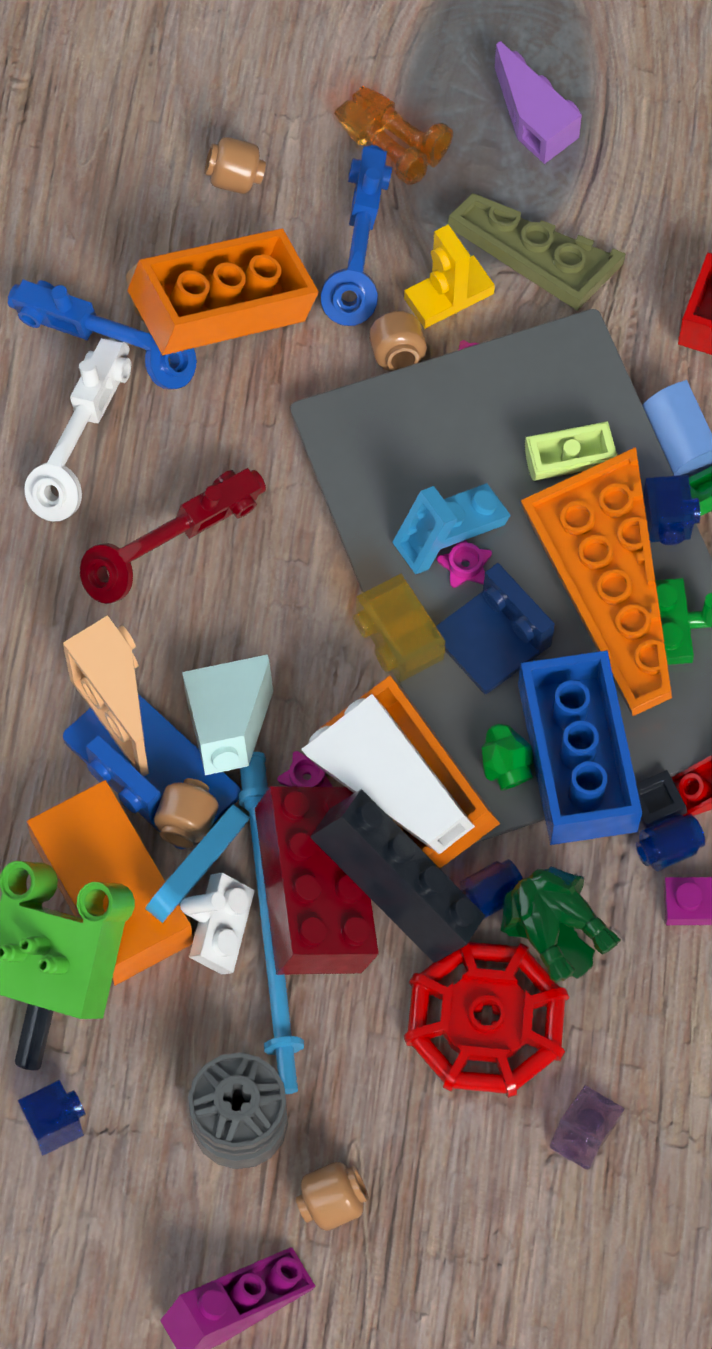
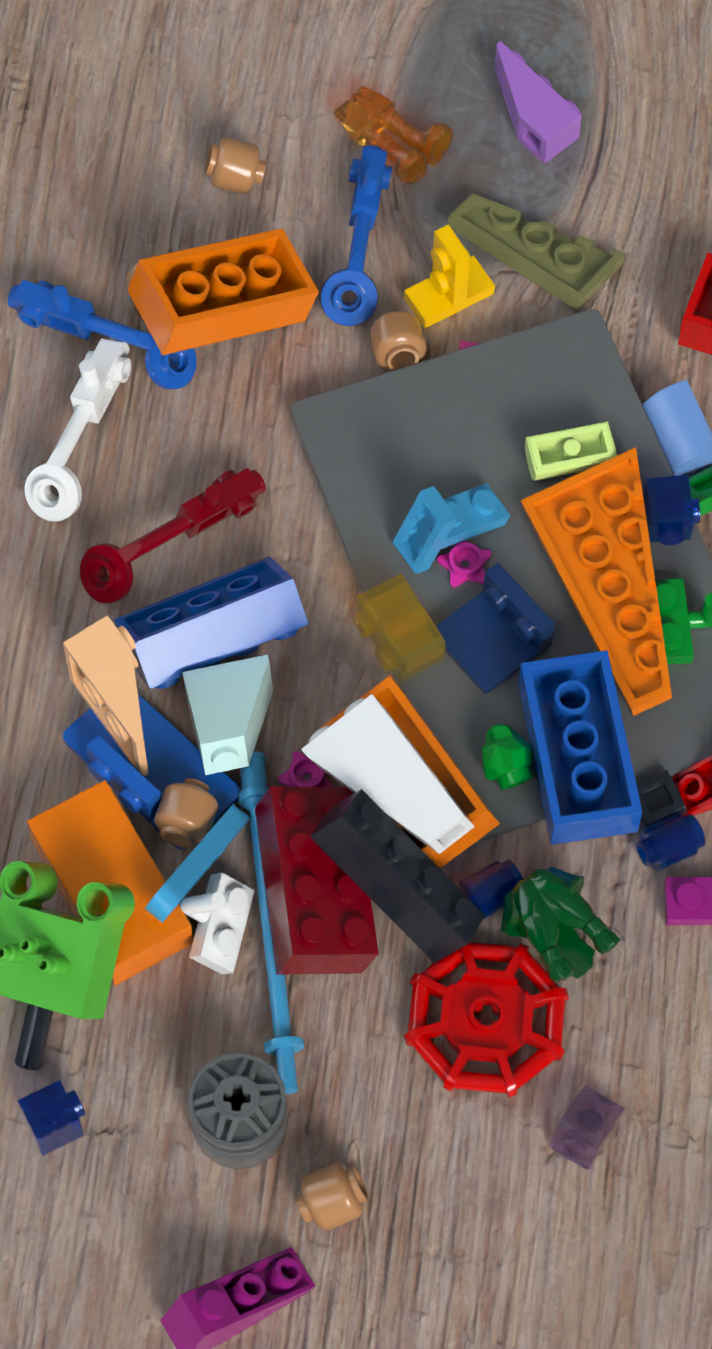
none -> slope [114,556,309,689]

